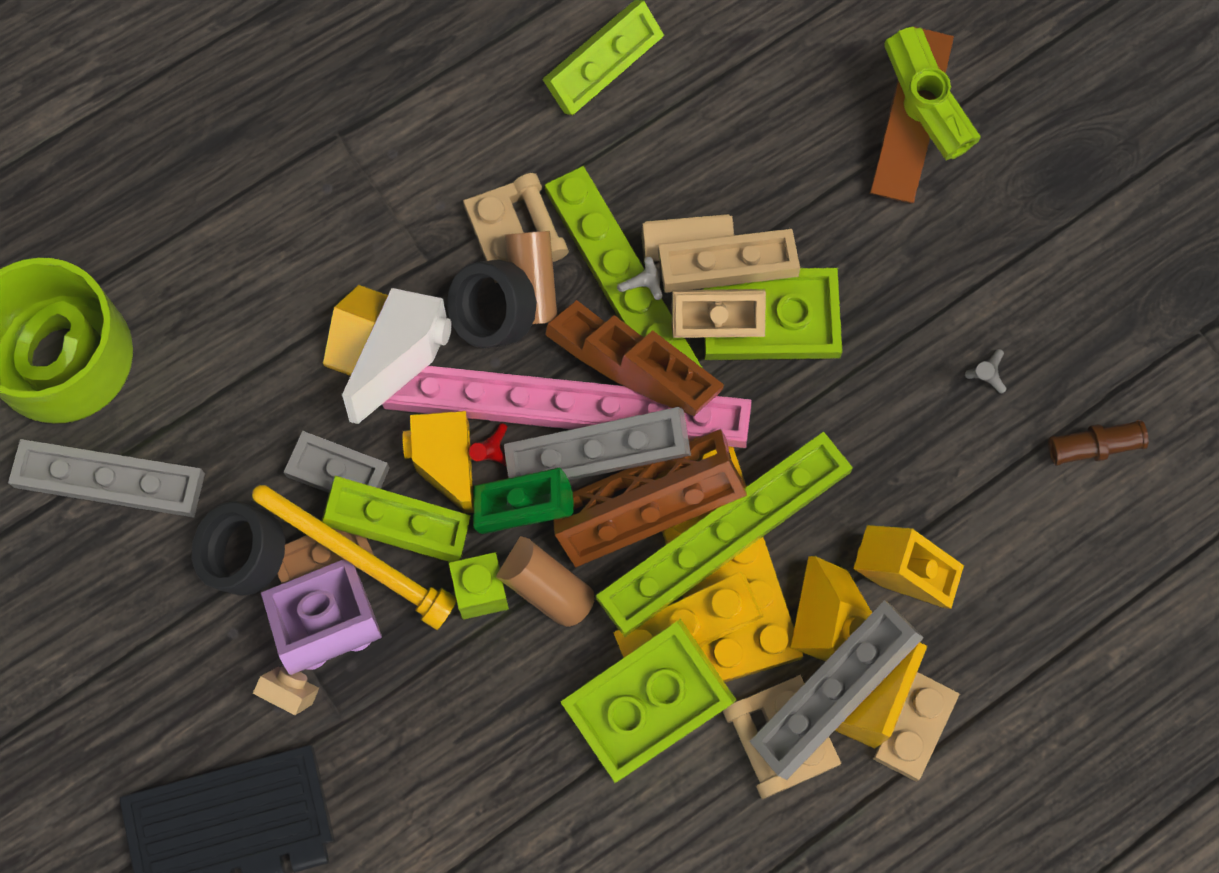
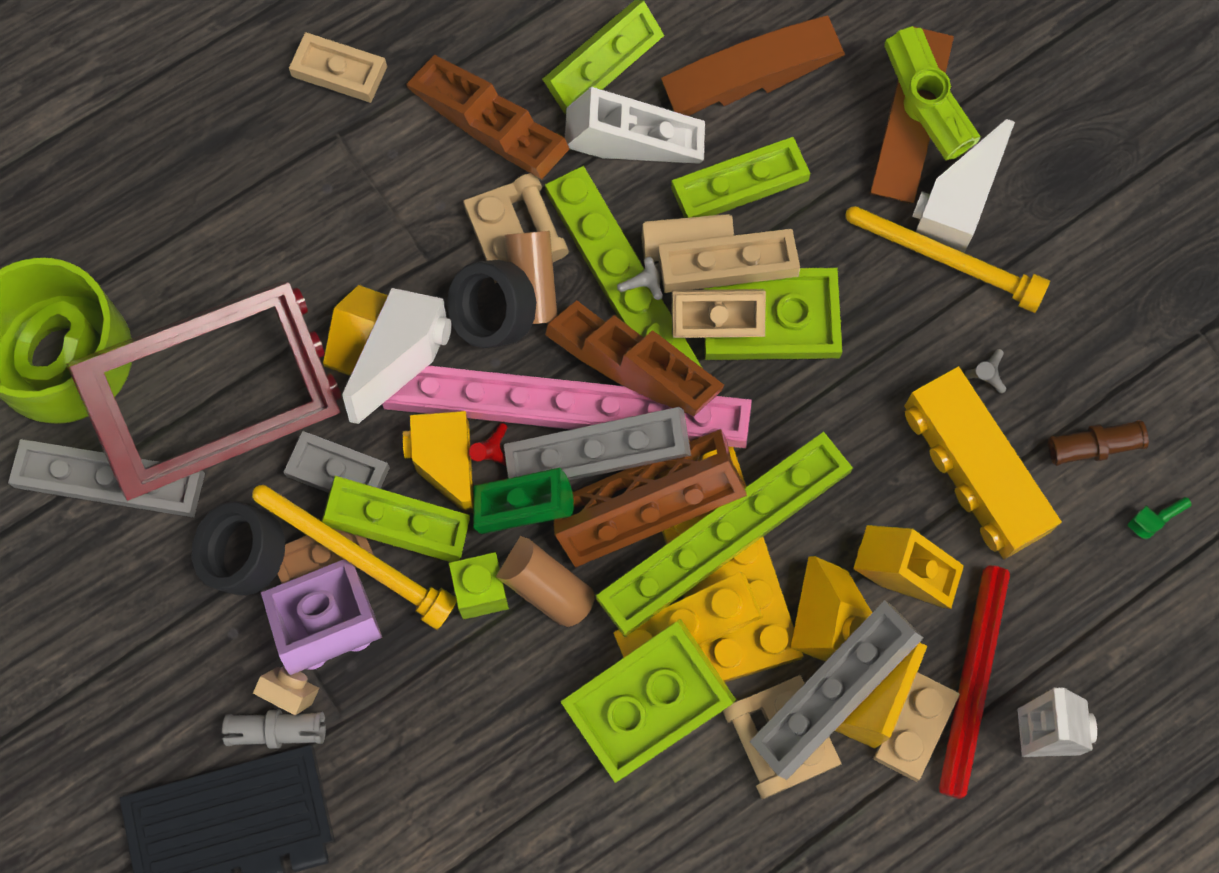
none -> door [66,281,341,501]
none -> light grey pin [222,709,326,749]
none -> tan plate [289,32,387,103]
none -> dark orange slope [406,55,570,180]
none -> white slope [565,87,705,164]
none -> dark orange slope [661,15,845,116]
none -> lime plate [671,137,811,218]
none -> yellow piece [845,206,1050,313]
none -> yellow brick [904,366,1062,560]
none -> white slope [912,119,1015,253]
none -> red axle [939,565,1010,798]
none -> white slope [1017,688,1097,757]
none -> green hand [1127,497,1192,540]

